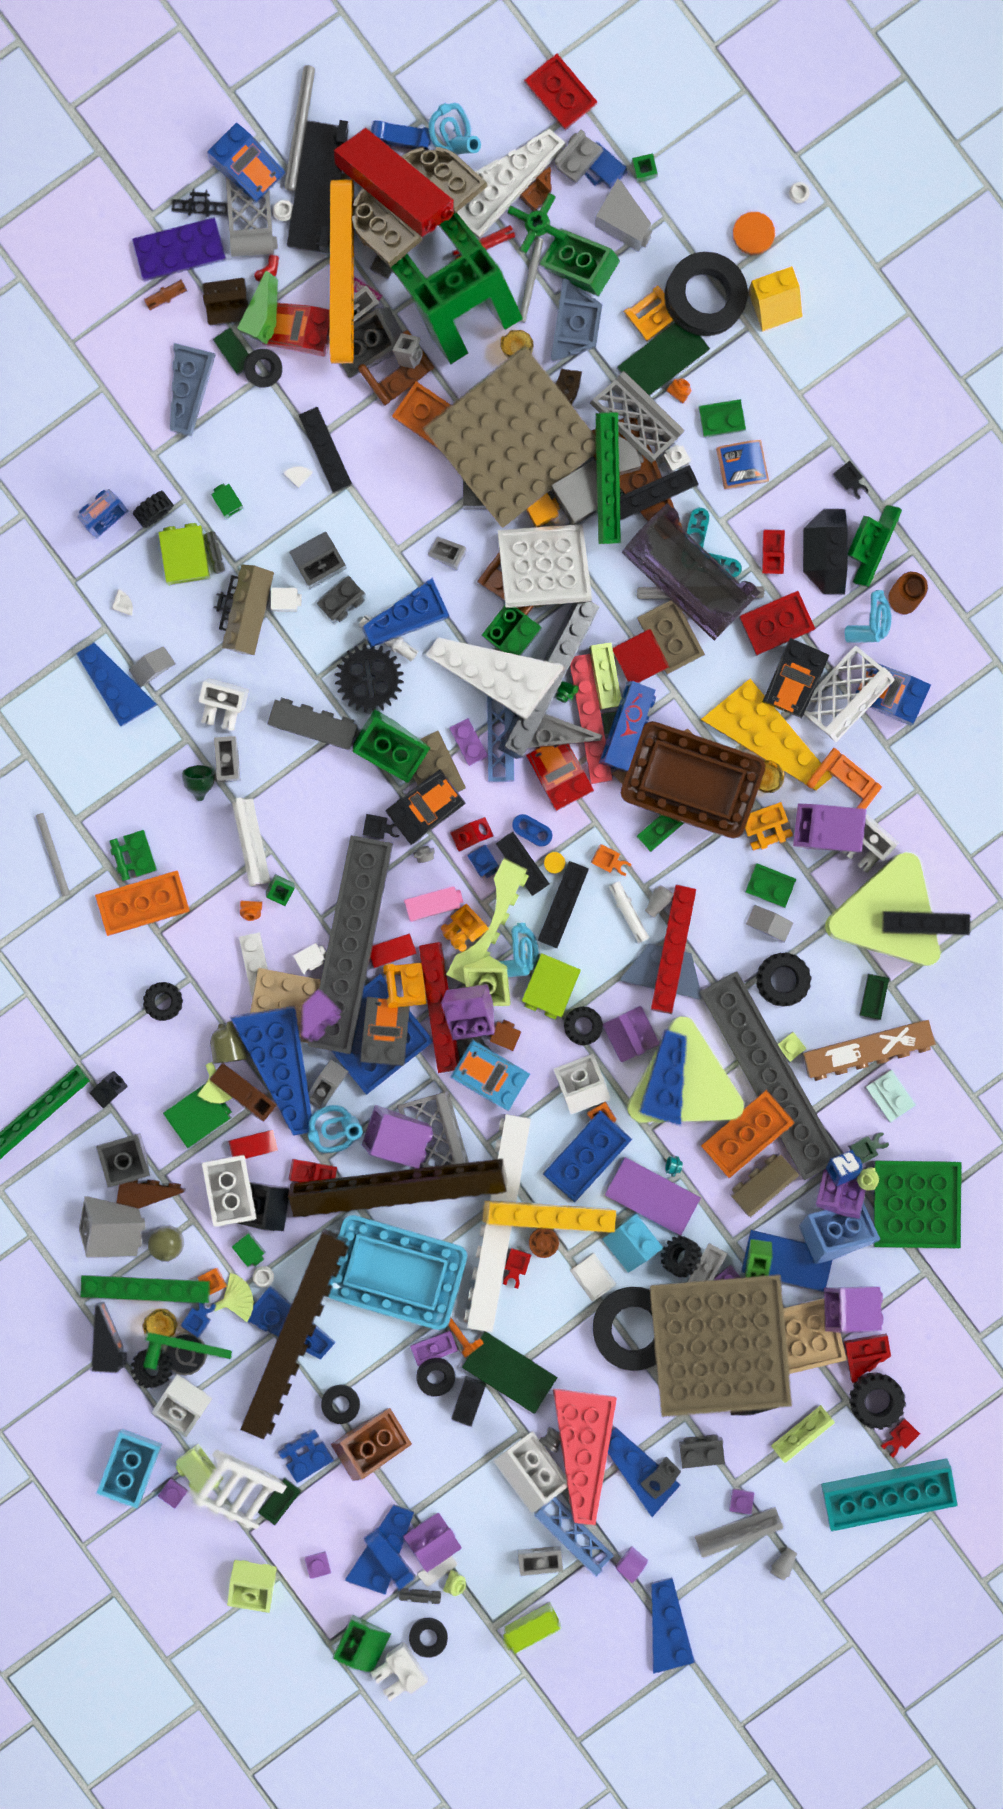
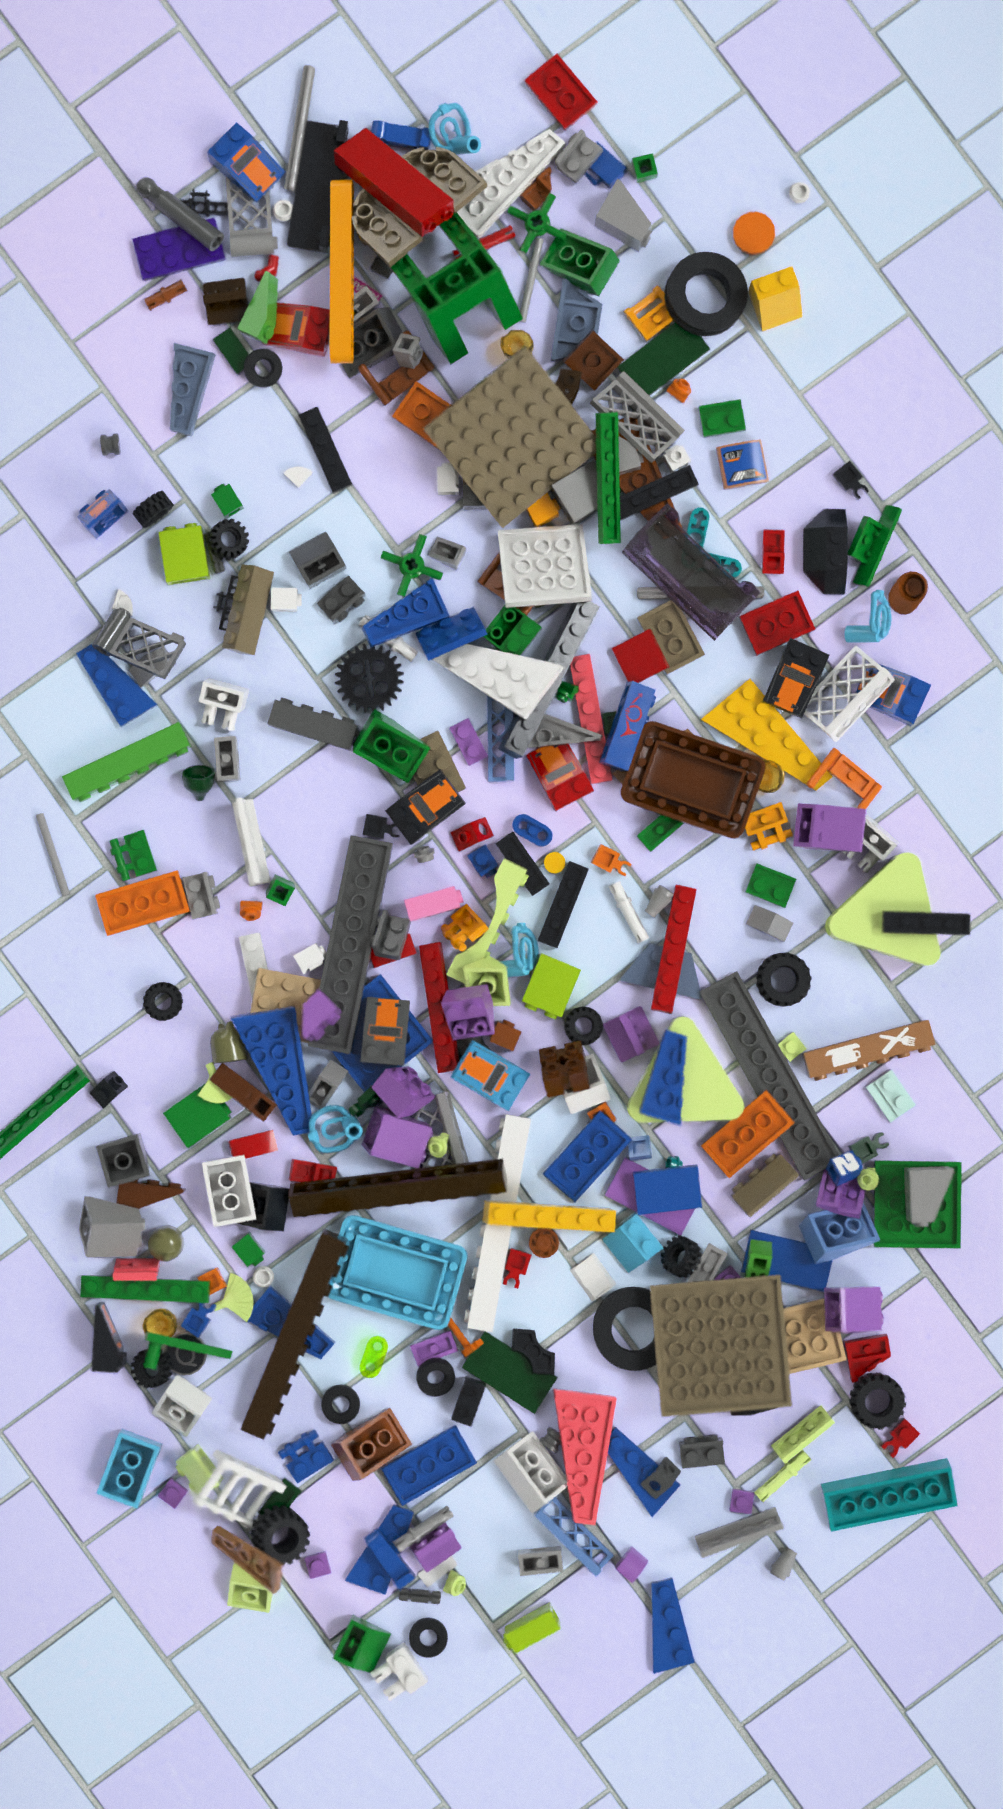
light orange plate [383,963,426,1008] -> none
yellowish green plate [589,642,621,710] -> none
dark green tile [859,974,889,1020] -> none
none -> bright green brick [62,722,192,803]
none -> dark grey piece [92,608,186,679]
none -> dark grey wheel [100,433,121,456]
none -> coral plate [113,1258,160,1281]
none -> dark grey piece [136,177,224,251]
none -> light grey bracket [183,871,220,920]
none -> black tyre [207,519,249,560]
none -> medium nougat wing [211,1525,283,1594]
none -> black tyre [250,1505,310,1566]
none -> dark green plate [348,1085,382,1117]
none -> clear neon green plate [359,1335,388,1378]
none -> dark grey bracket [370,909,411,961]
none -> medium lavender slope [371,1066,436,1118]
none -> green bar [380,534,443,597]
none -> blue tile [381,1425,477,1506]
none -> light grey pin [393,1505,454,1553]
none -> blue plate [415,607,487,661]
none -> yellowish green plate [428,1133,449,1158]
none -> white window [437,463,459,496]
none -> black tile [511,1328,555,1376]
none -> reddish brown brick [539,1040,590,1098]
none -> reddish brown plate [563,329,624,391]
none -> medium blue plate [628,1135,652,1161]
none -> blue tile [633,1164,702,1215]
none -> yellowish green pin [754,1449,812,1502]
none -> light grey slope [904,1166,954,1226]

